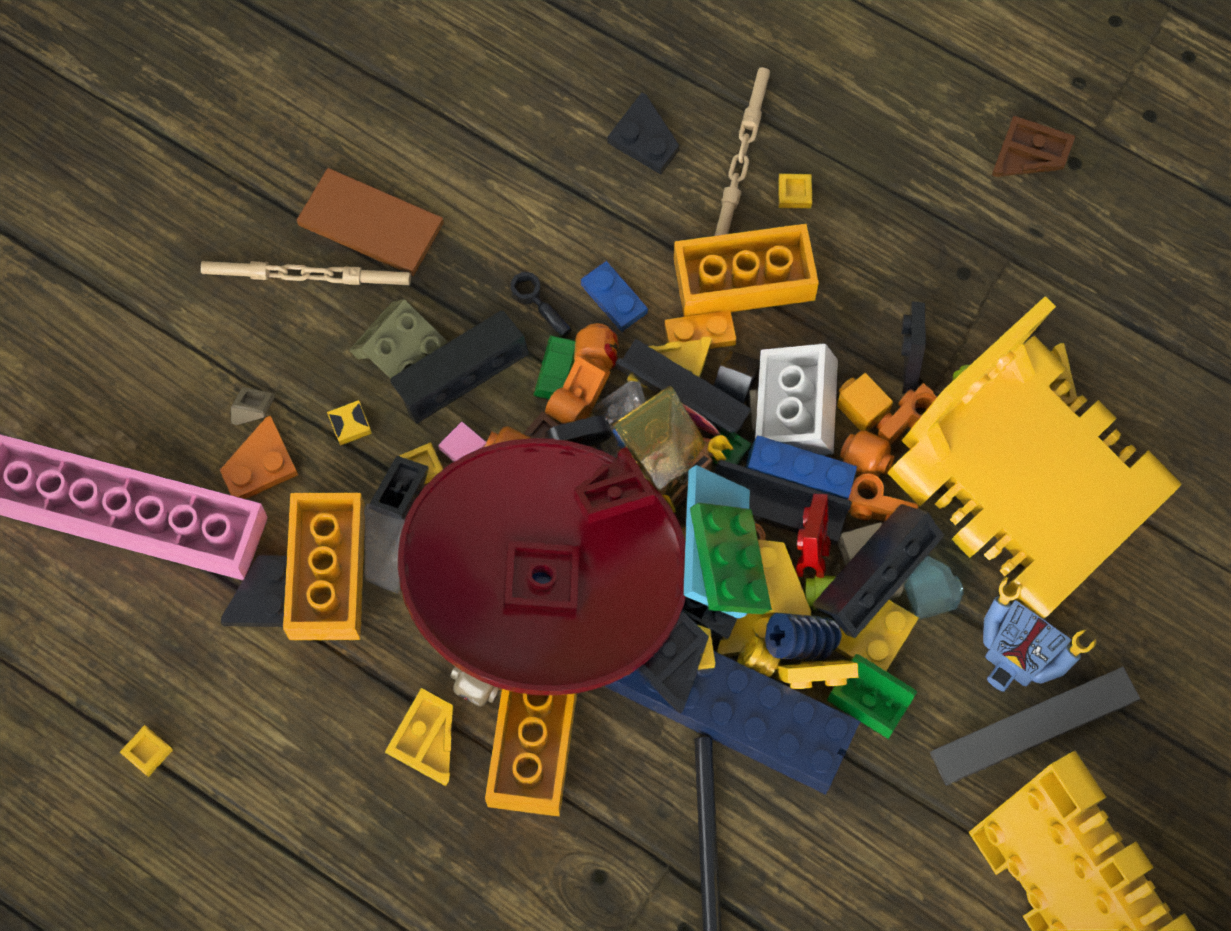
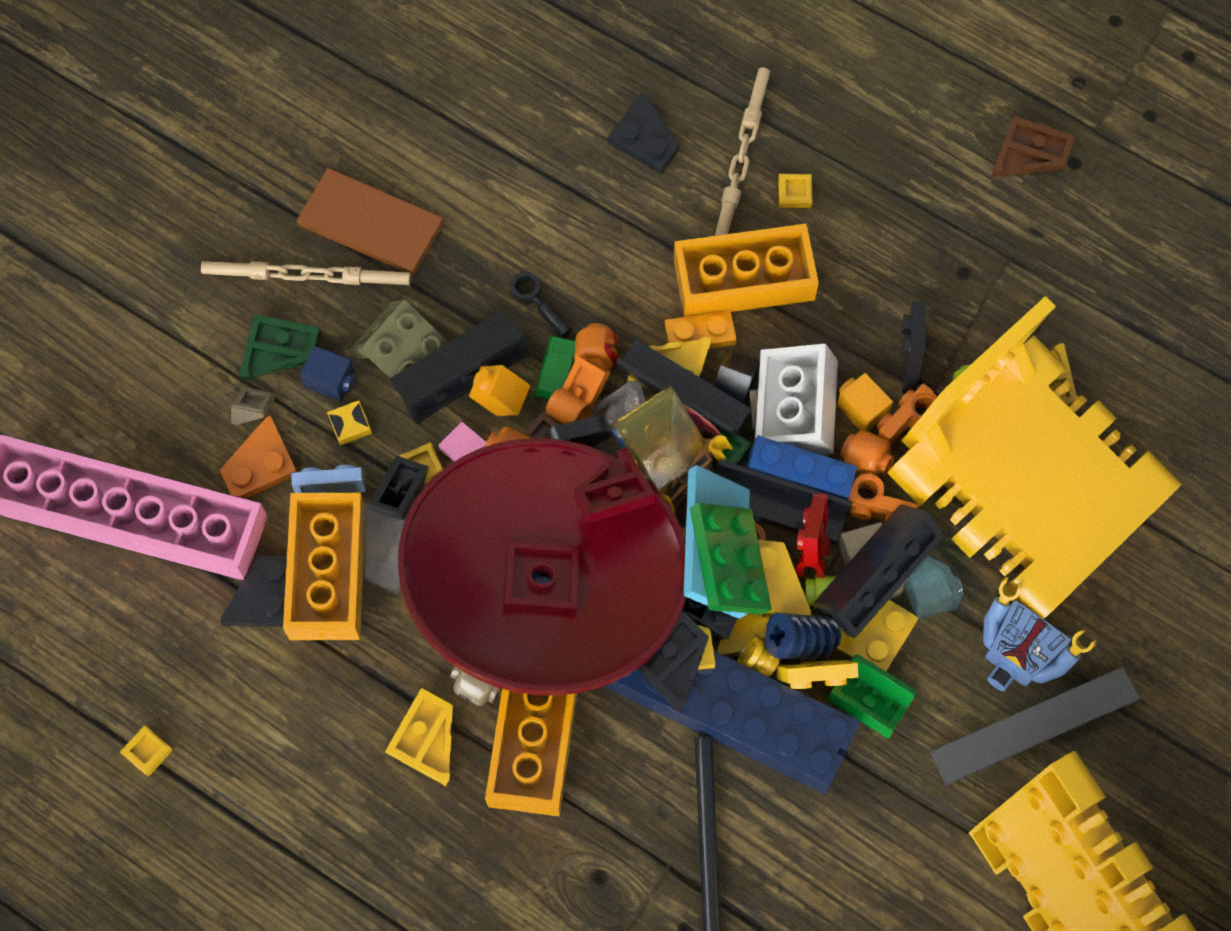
blue plate [580,261,648,332] -> none
none -> dark green wing [239,314,321,380]
none -> light blue plate [291,465,366,493]
none -> dark blue brick [300,346,357,402]
none -> light orange brick [469,365,531,416]

